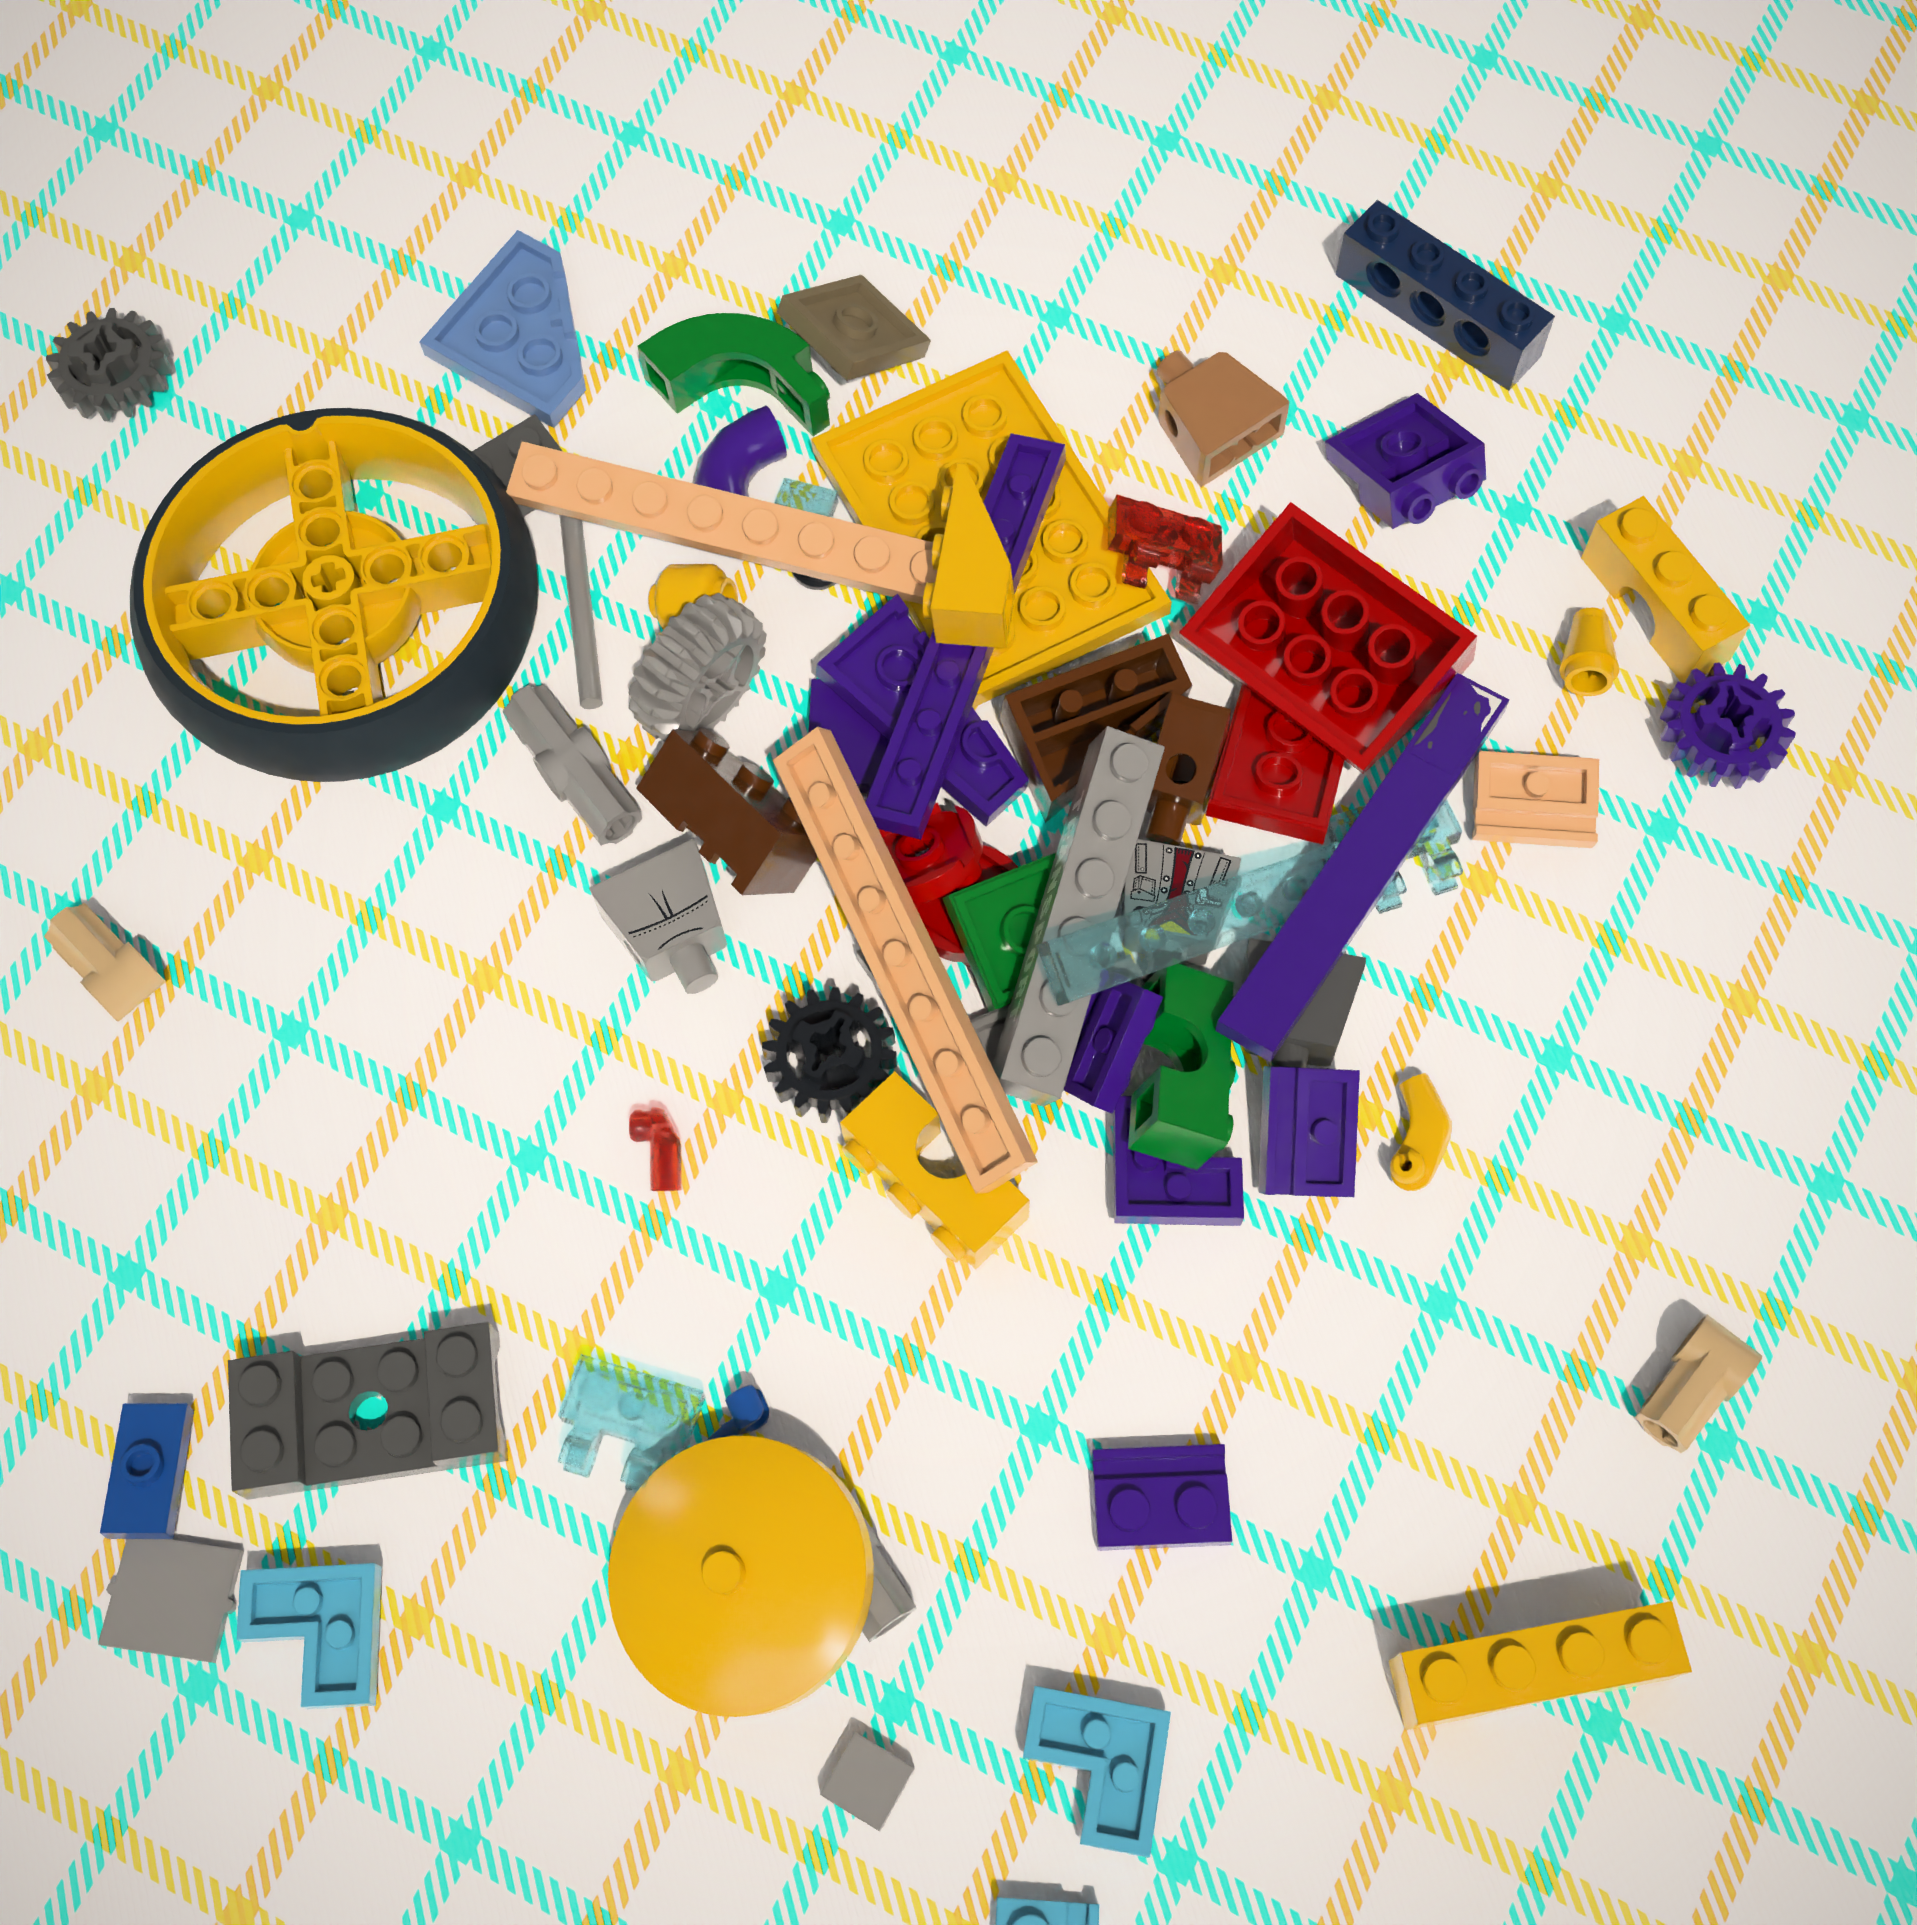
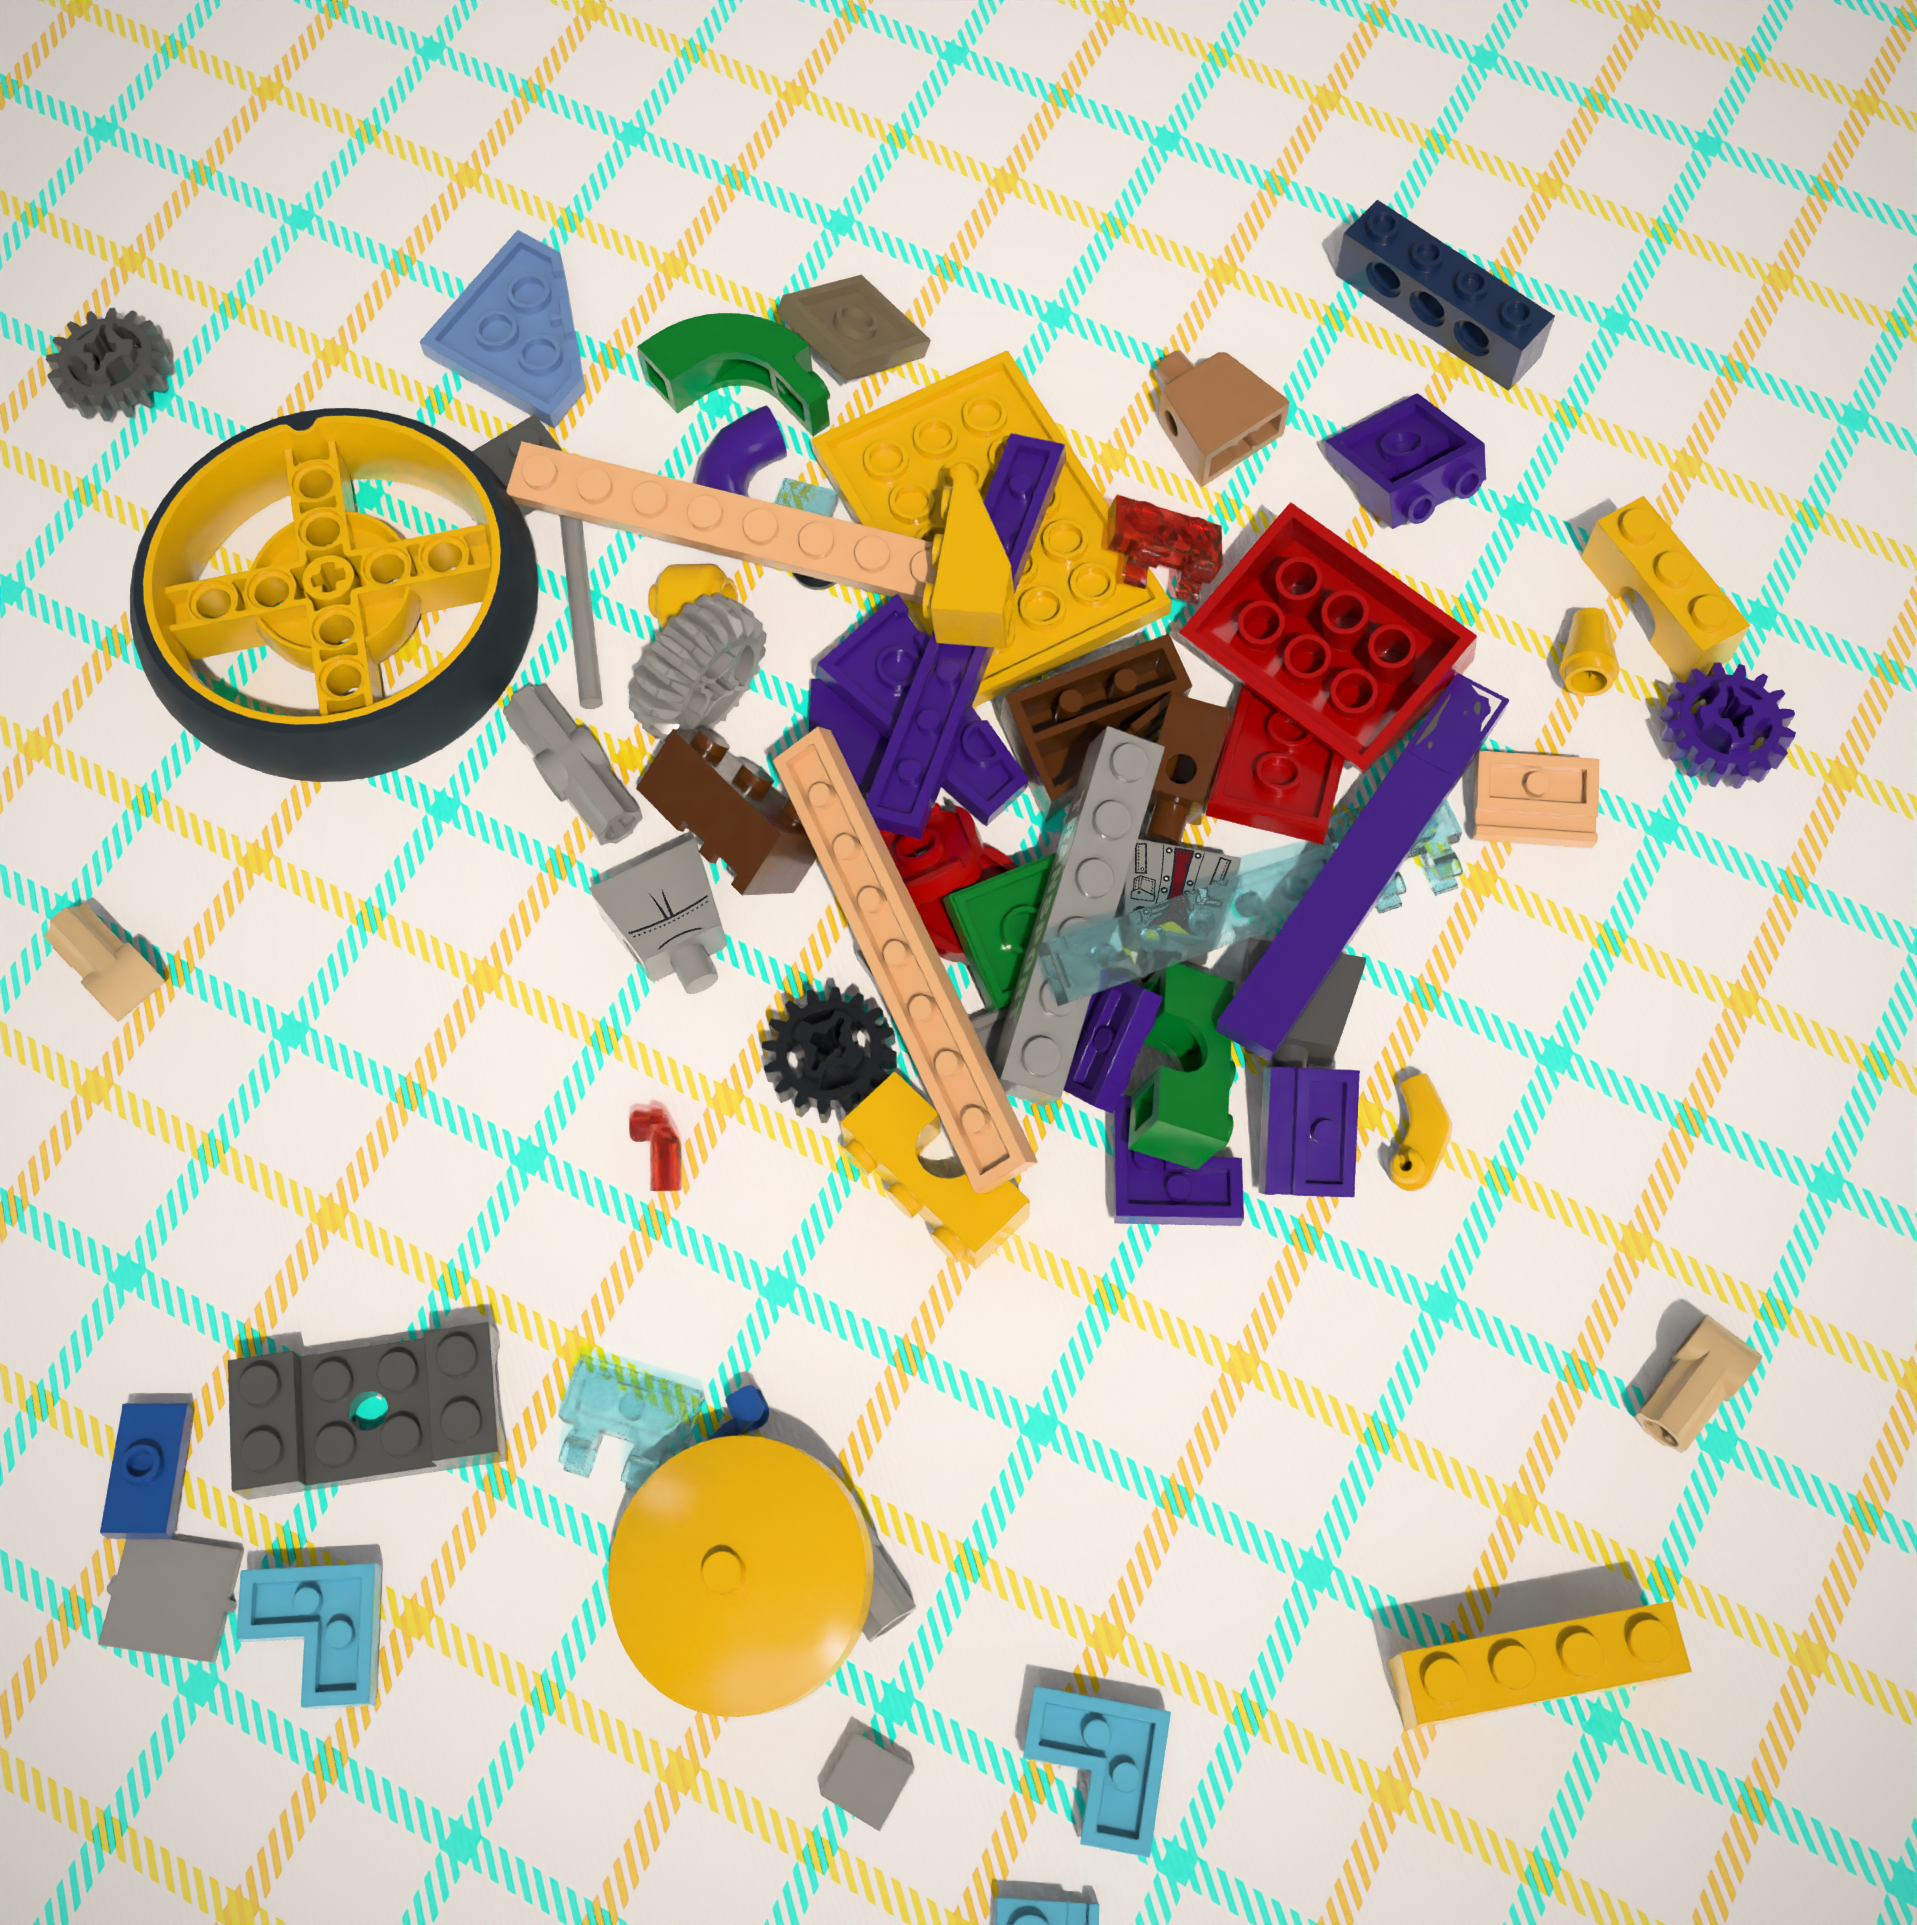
dark purple plate [1092,1444,1233,1551] -> none

